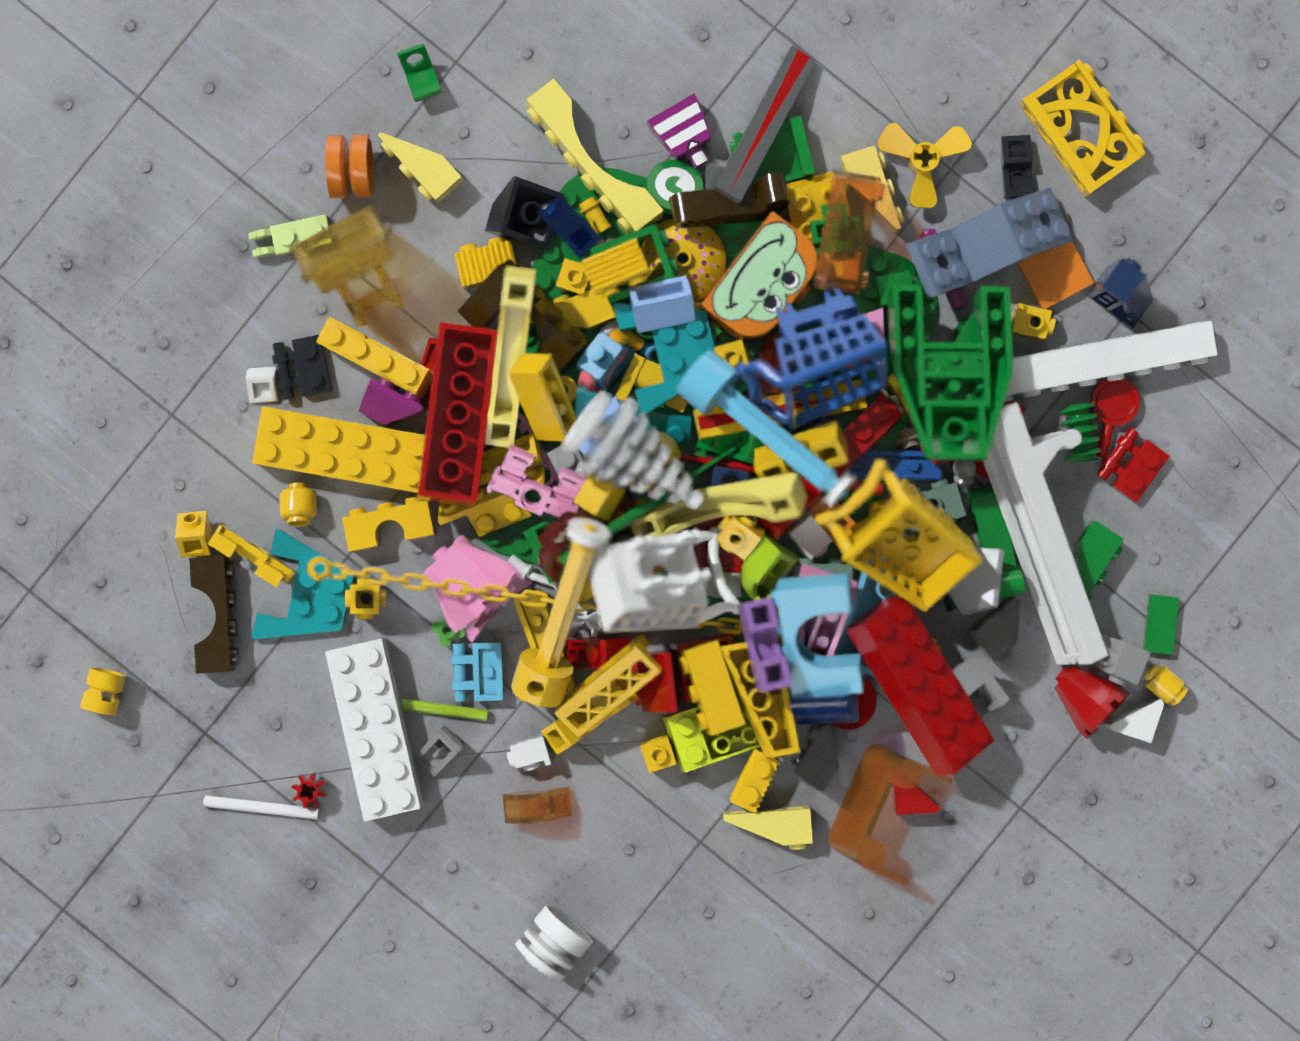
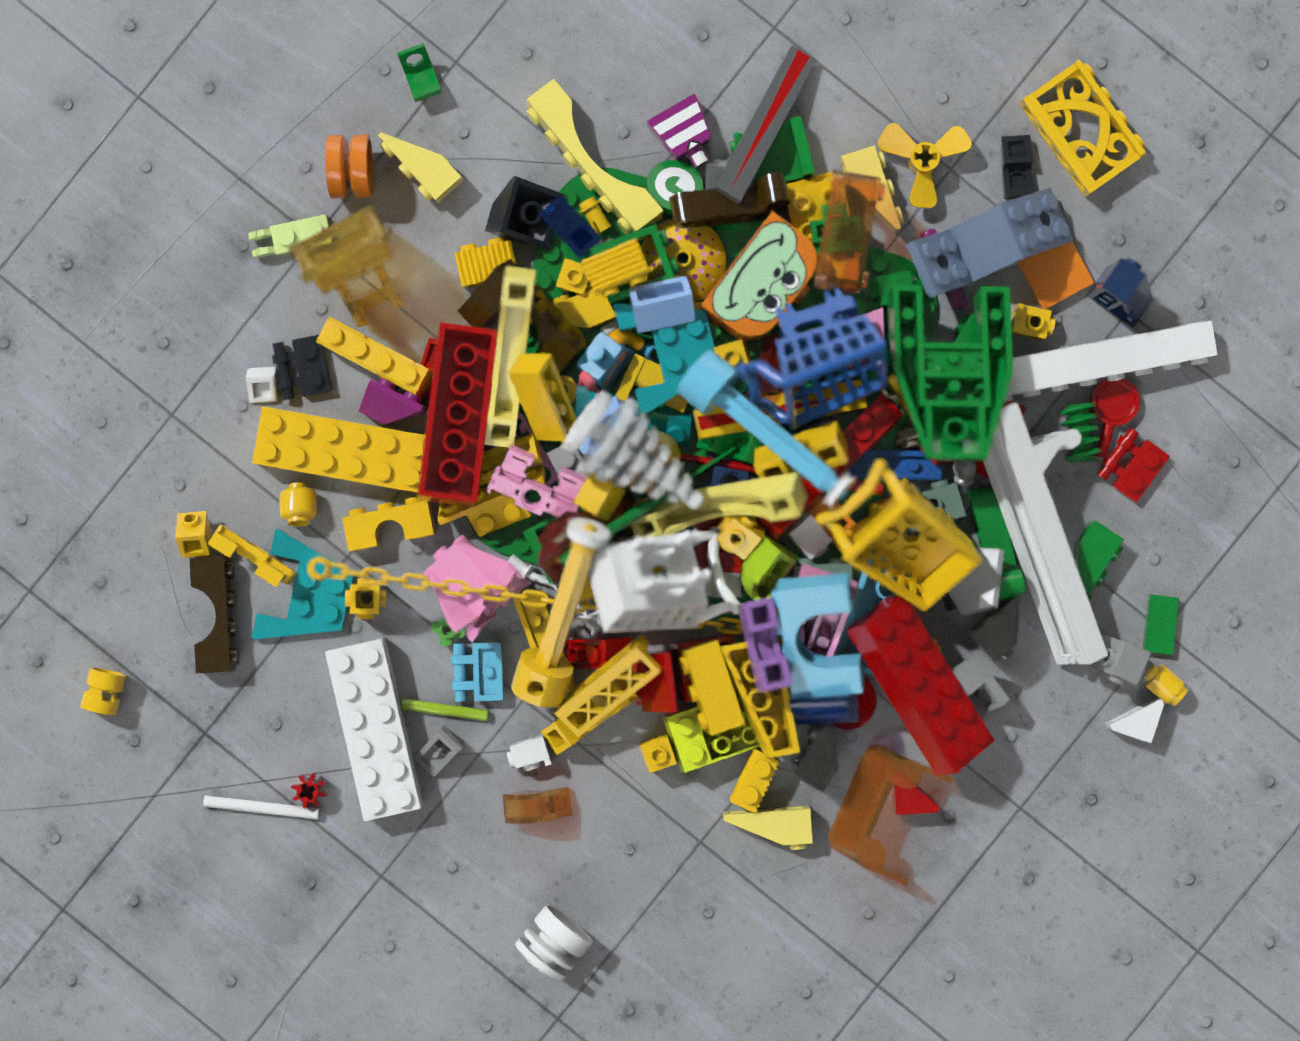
red cone [1054,666,1130,739] -> none

